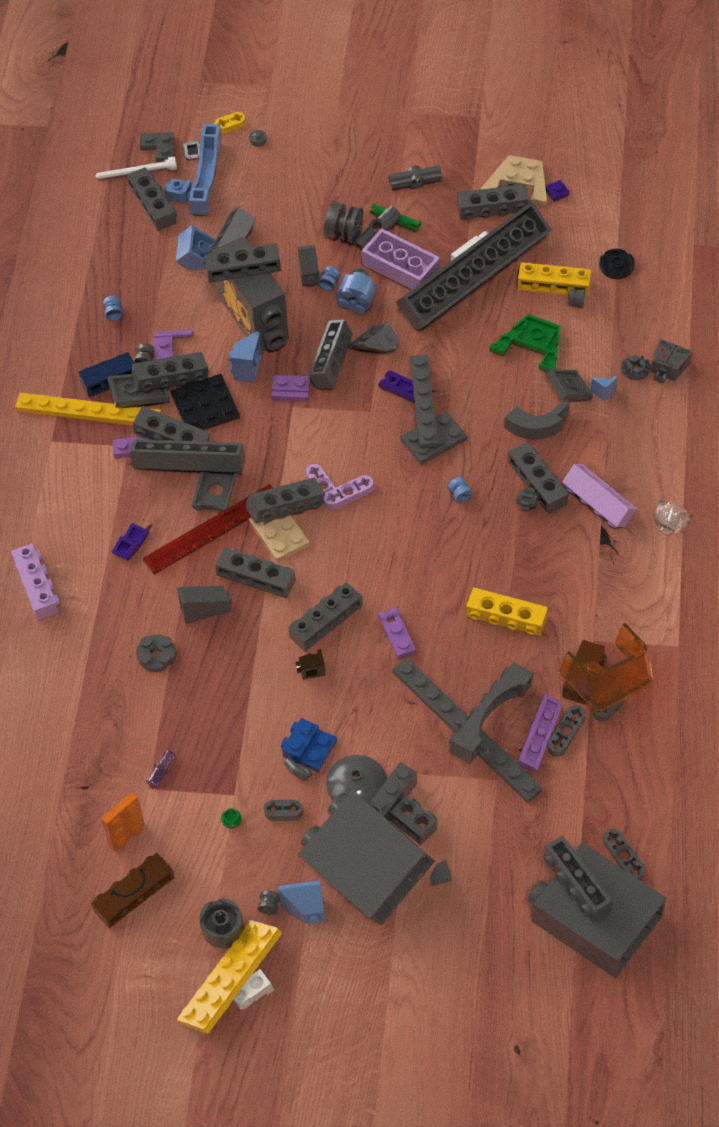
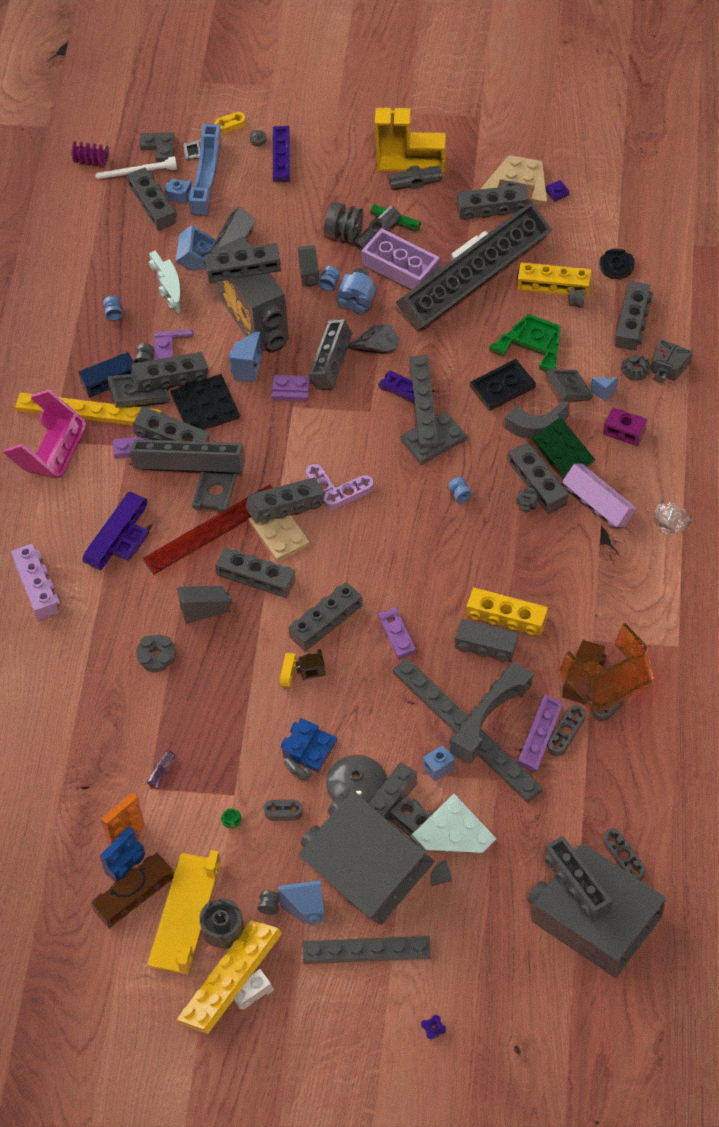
none -> dark pink windscreen [3,389,86,478]
none -> magenta piece [71,141,109,166]
none -> dark purple beam [82,491,148,570]
none -> blue plate [100,826,145,882]
none -> yellow bracket [148,850,221,975]
none -> light aqua slope [149,251,182,314]
none -> dark purple plate [273,126,290,182]
none -> yellow beam [280,652,297,688]
none -> dark grey plate [303,936,431,964]
none -> yellow piece [375,108,446,172]
none -> light aqua plate [410,794,496,854]
none -> dark purple plate [421,1015,446,1040]
none -> medium blue brick [423,745,455,781]
none -> dark grey brick [455,619,519,663]
none -> black plate [470,359,536,411]
none -> dark green plate [531,417,595,479]
none -> magenta brick [603,408,647,447]
none -> dark grey brick [615,281,653,351]

